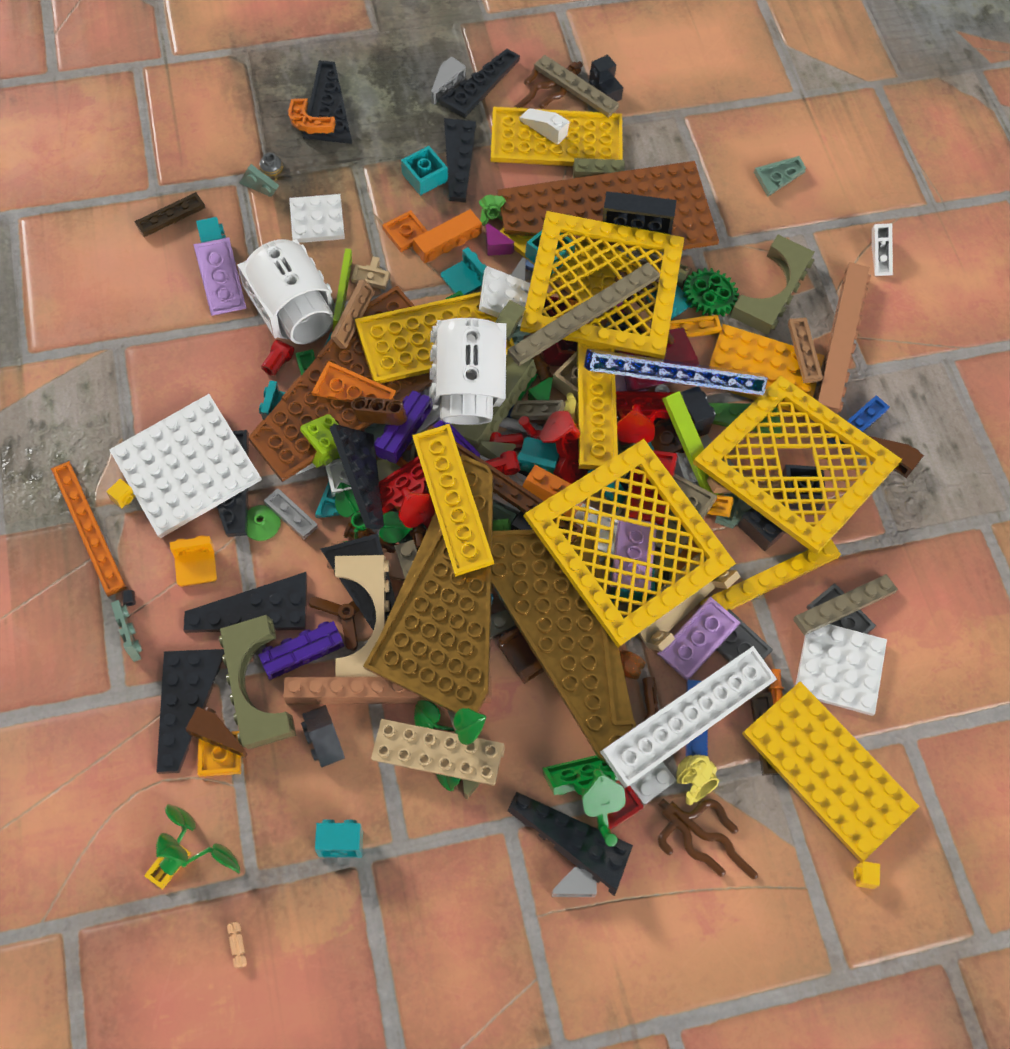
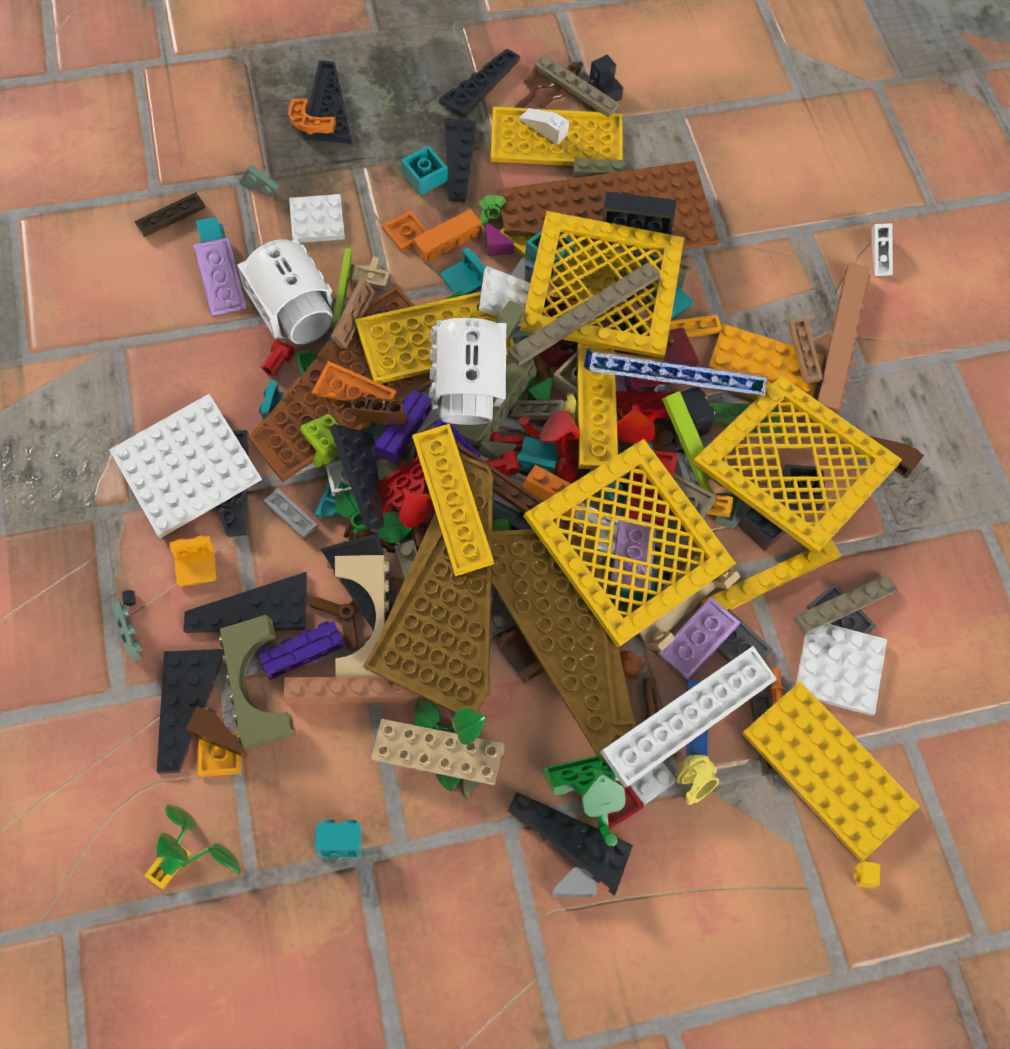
orange tile [51,461,127,597] -> none
yellow plate [106,478,135,509] -> none
light nougat axle [227,922,247,968] -> none
bright green dish [247,505,281,541] -> none
dark grey piece [259,152,283,176] -> none
black brick [301,705,345,768] -> none
light grey slope [431,56,466,105] -> none
reddish brown plant [658,798,758,879] -> none
green gear [682,268,739,317] -> none
olive arch [730,234,815,335] -> none
sand green wing [754,156,806,197] -> none
blue plate [827,395,890,451] -> none

